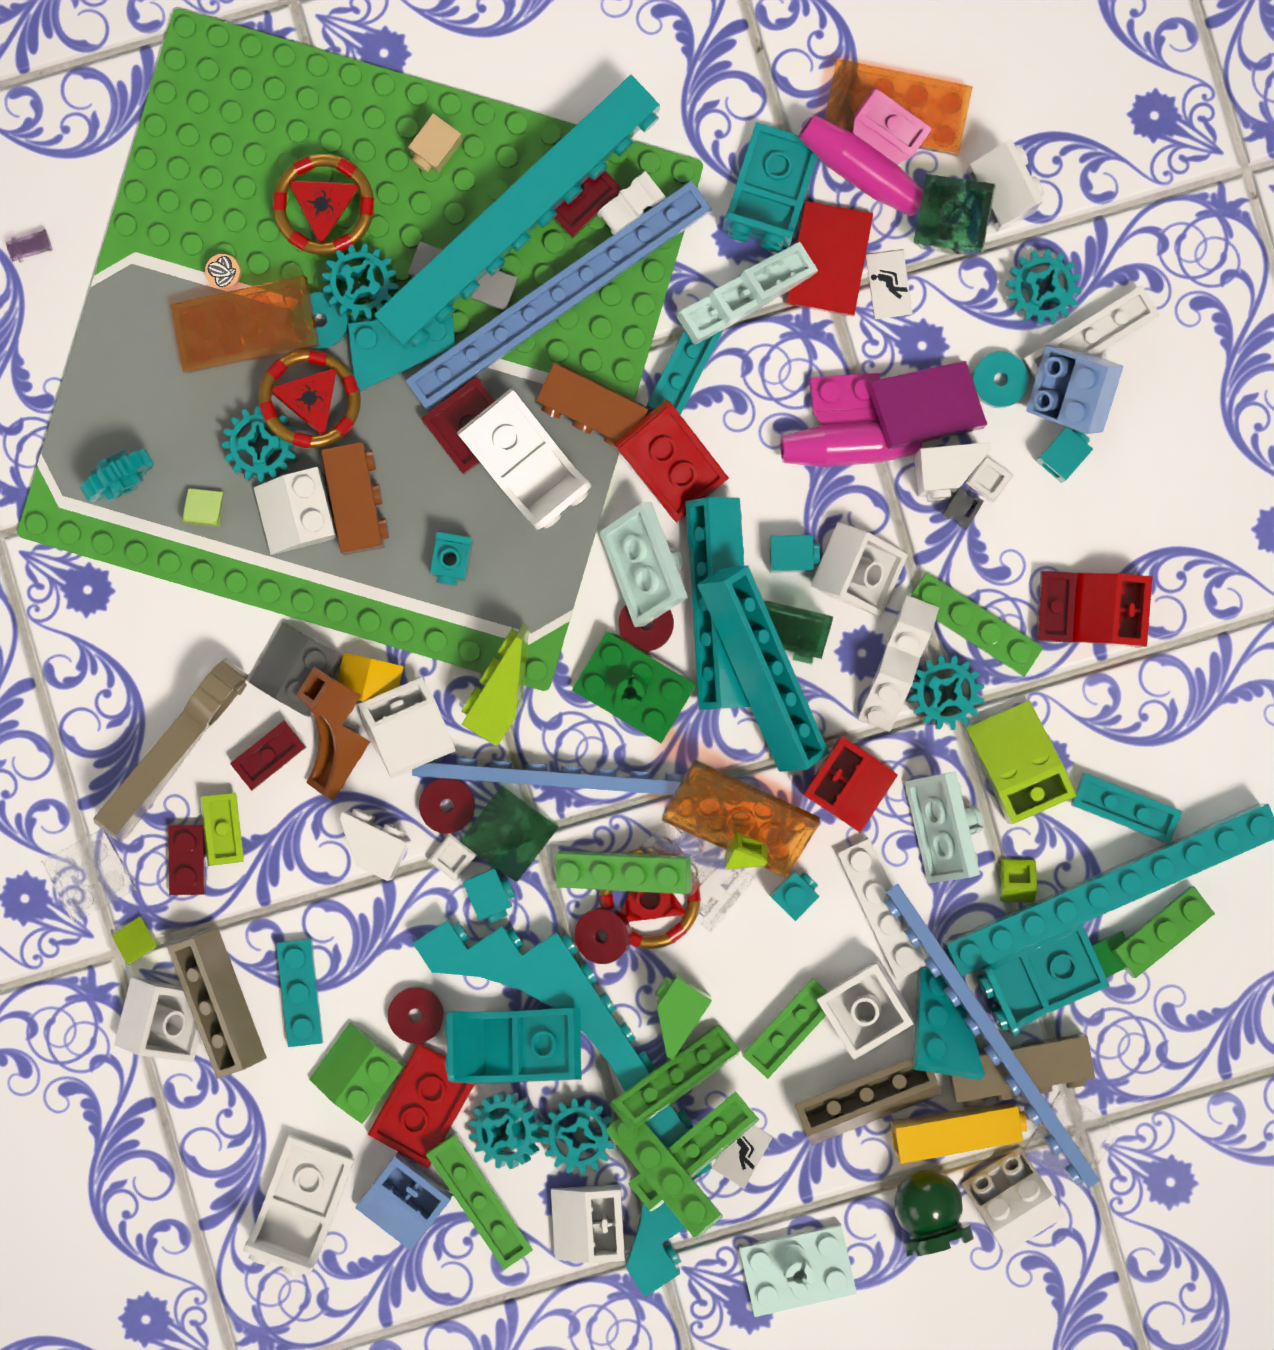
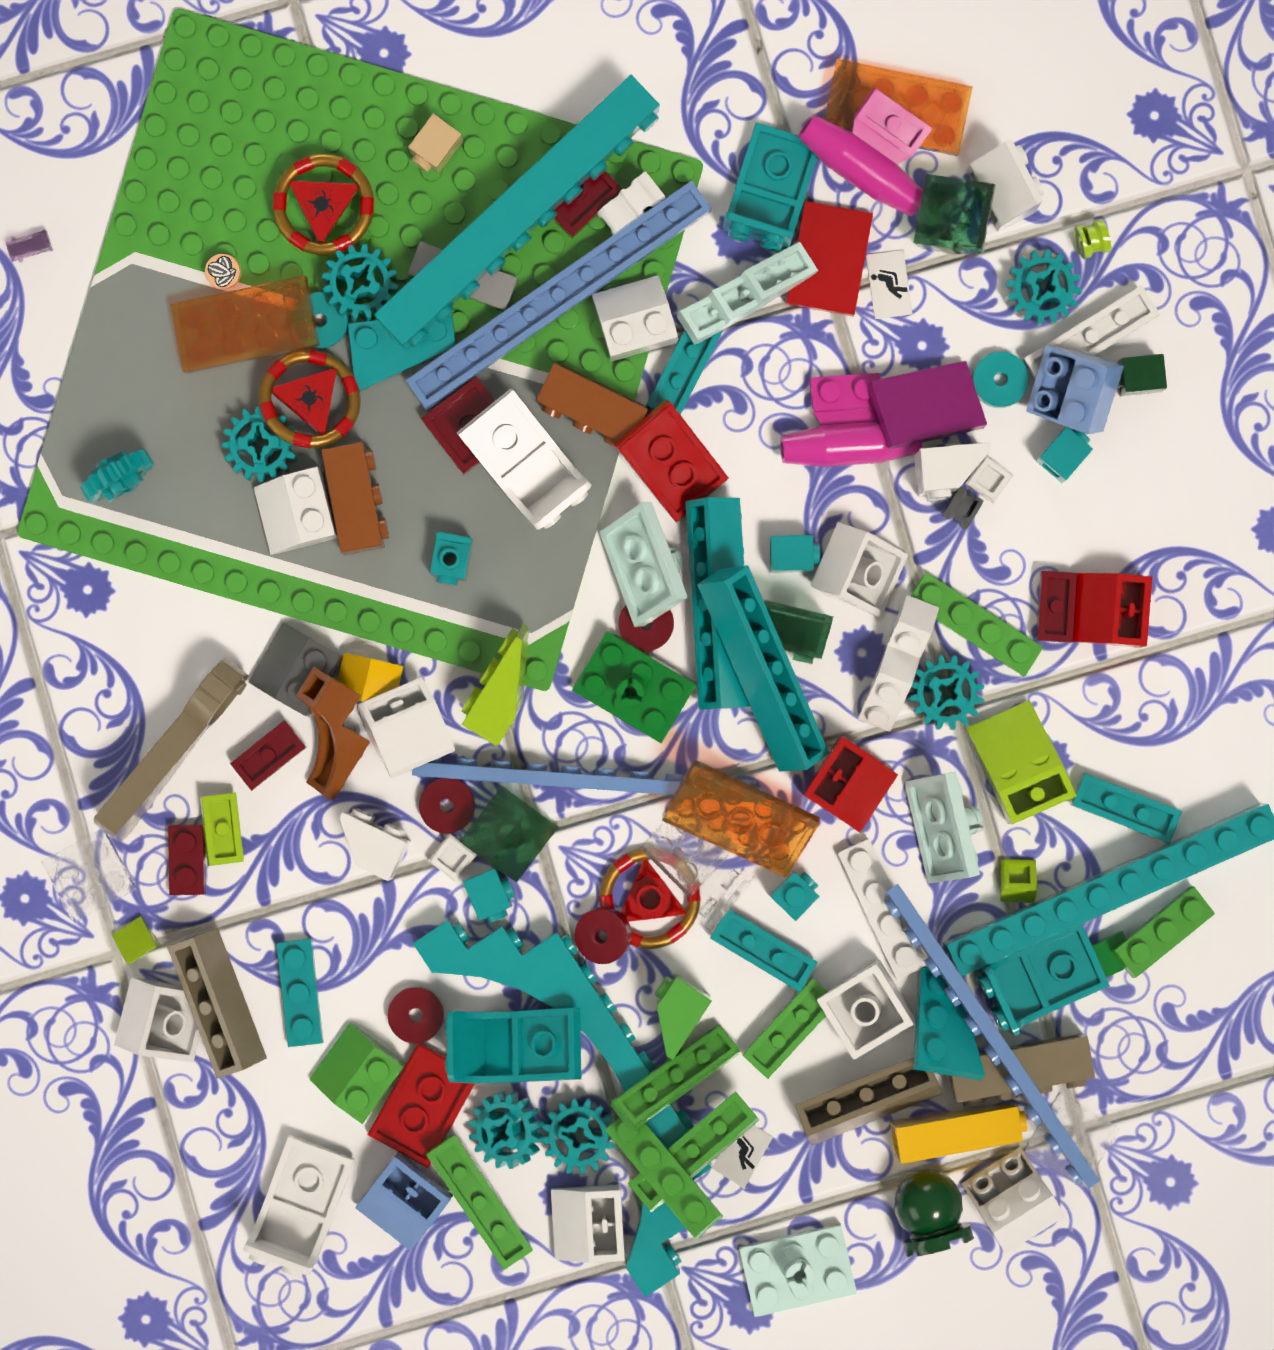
lime slope [182,489,224,527] -> none
bright green plate [555,850,692,894] -> none
lime slope [725,832,768,869] -> none
none -> white slope [592,275,678,362]
none -> teal plate [710,908,818,992]
none -> lime wheel [1074,218,1112,259]
none -> dark green brick [1117,354,1167,397]

